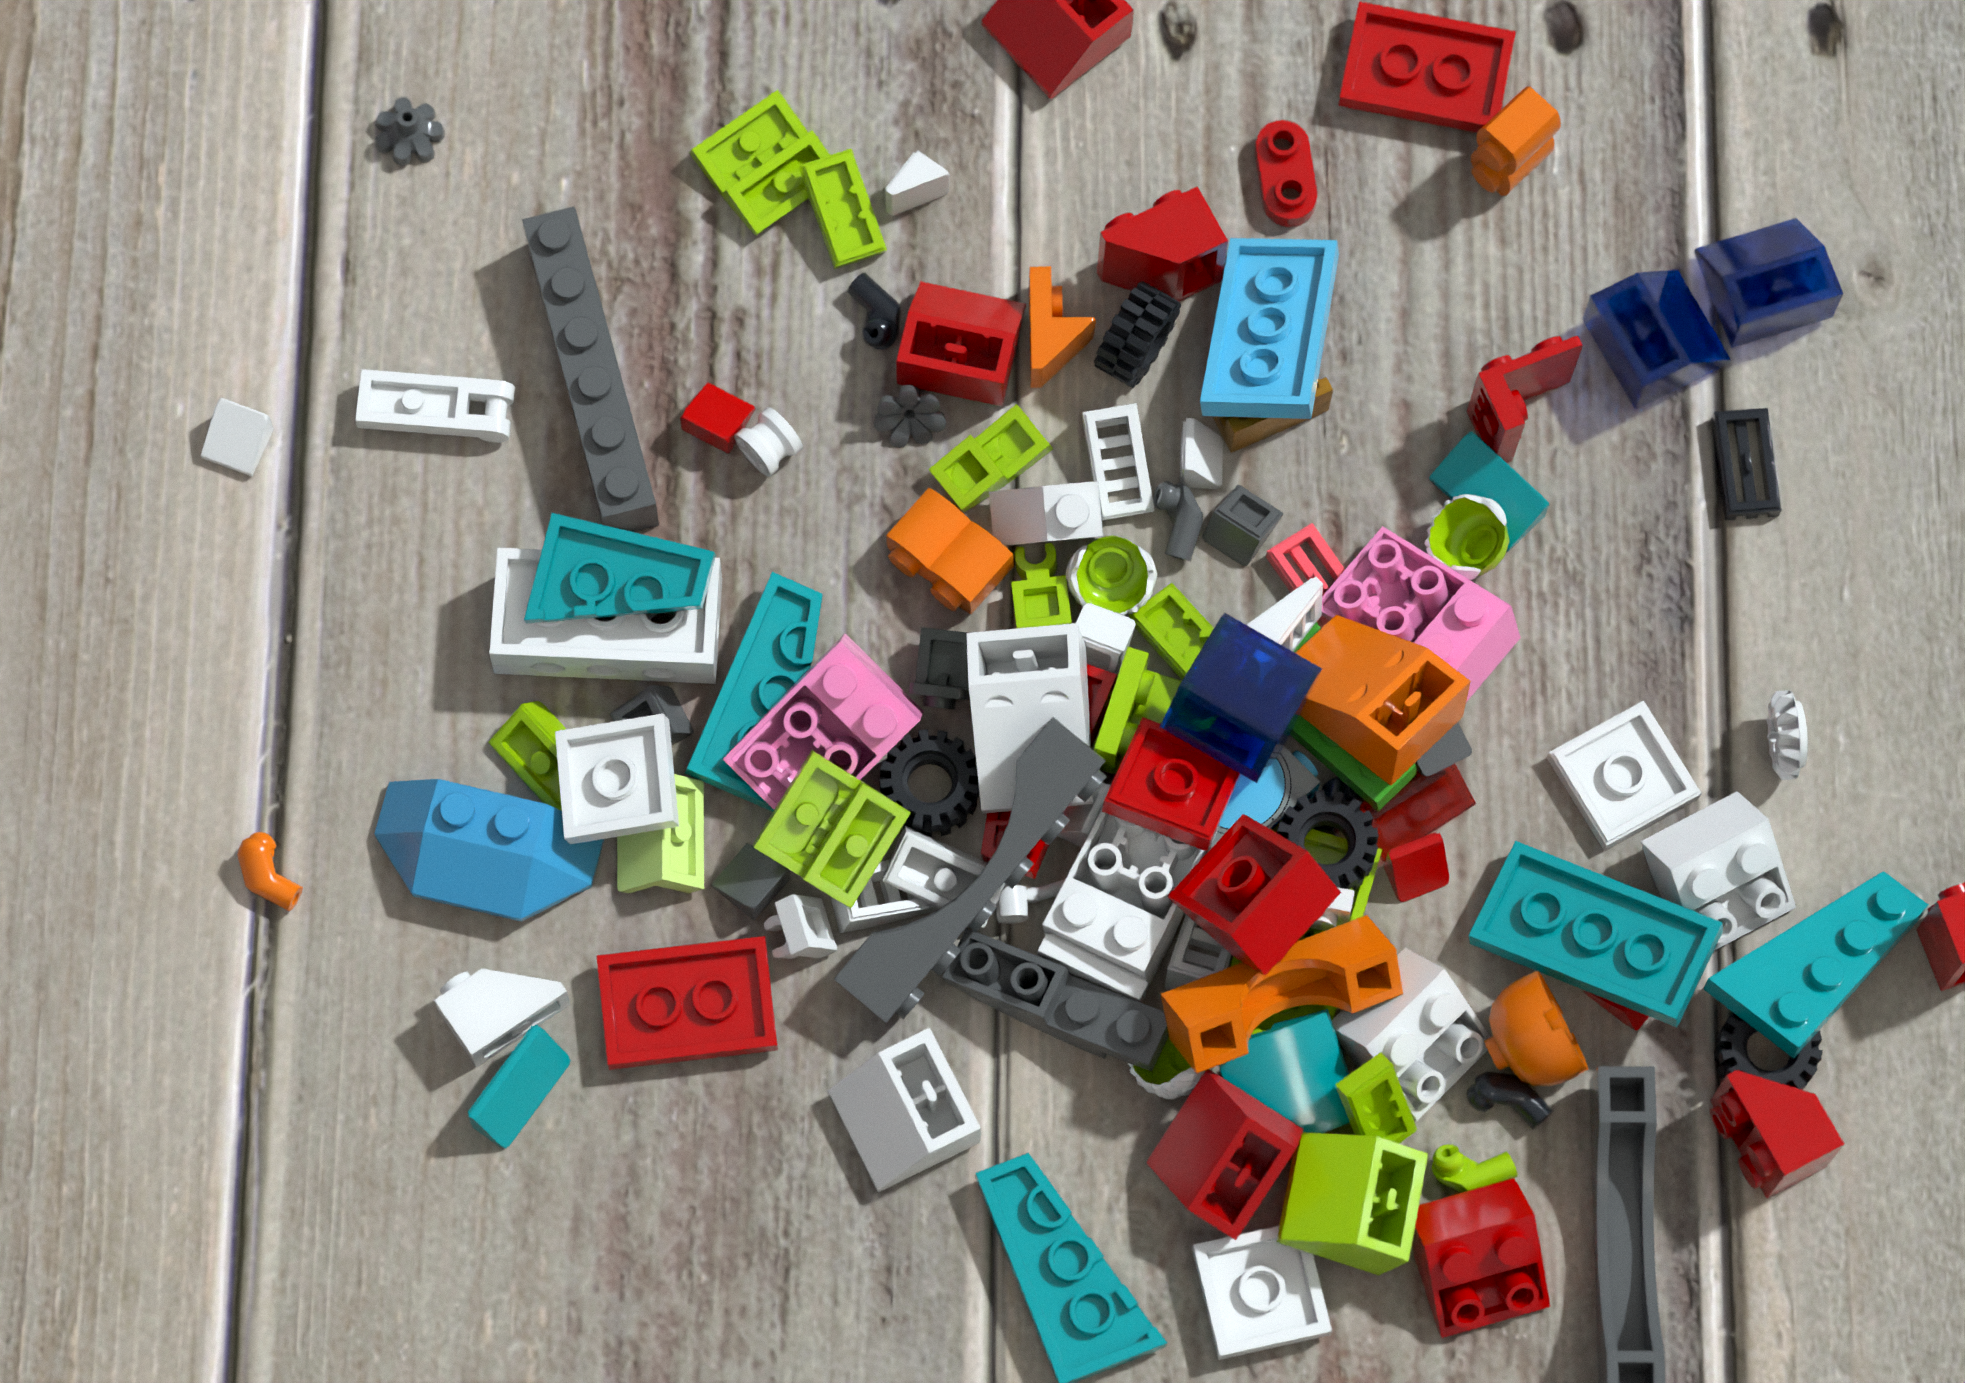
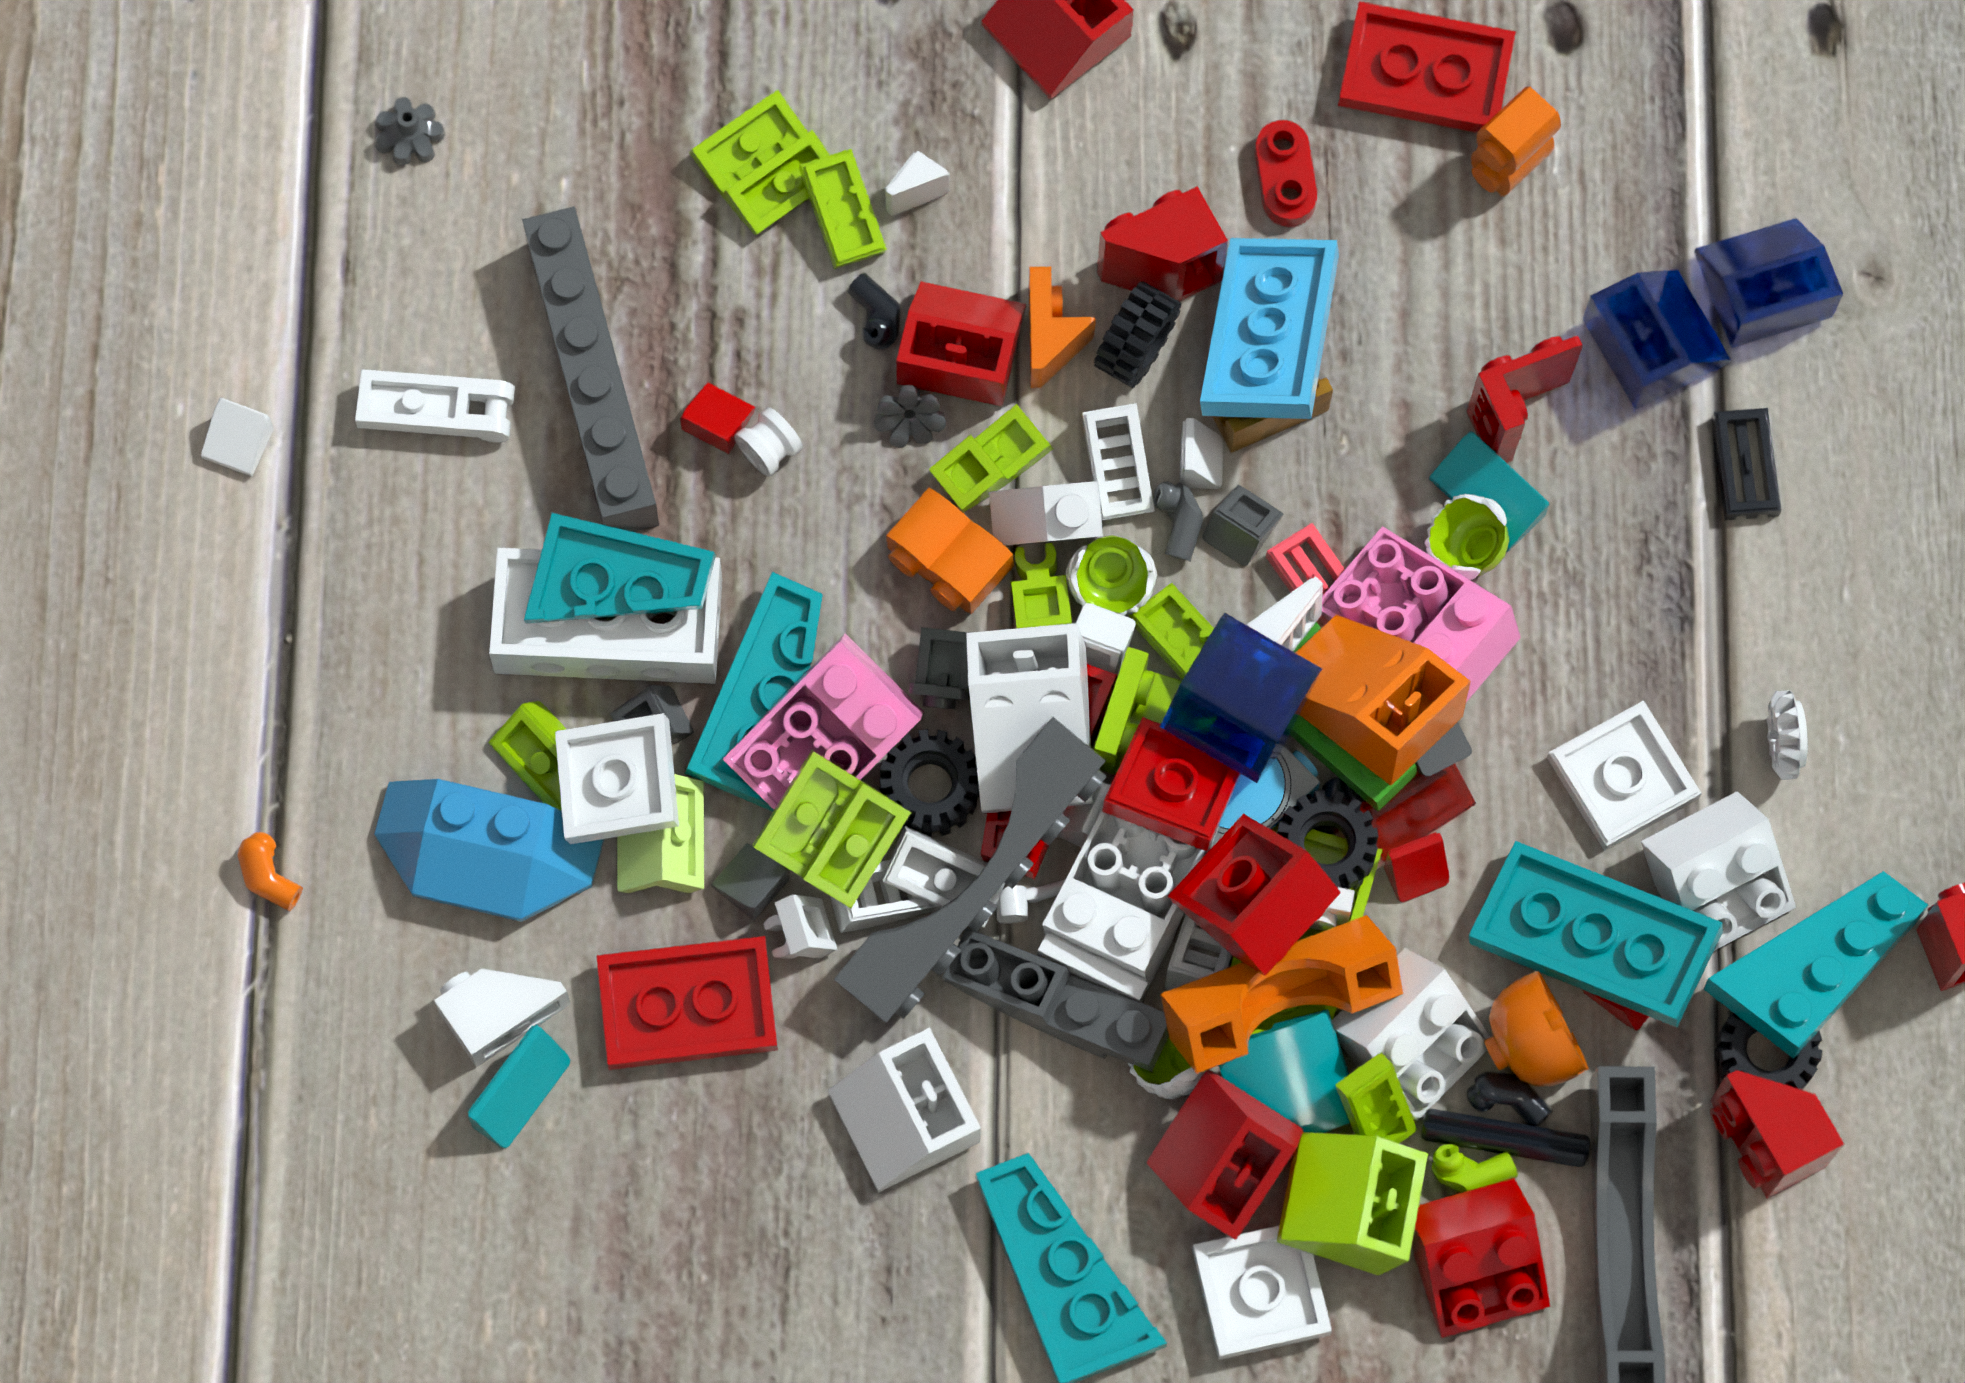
none -> black axle [1421,1108,1590,1167]

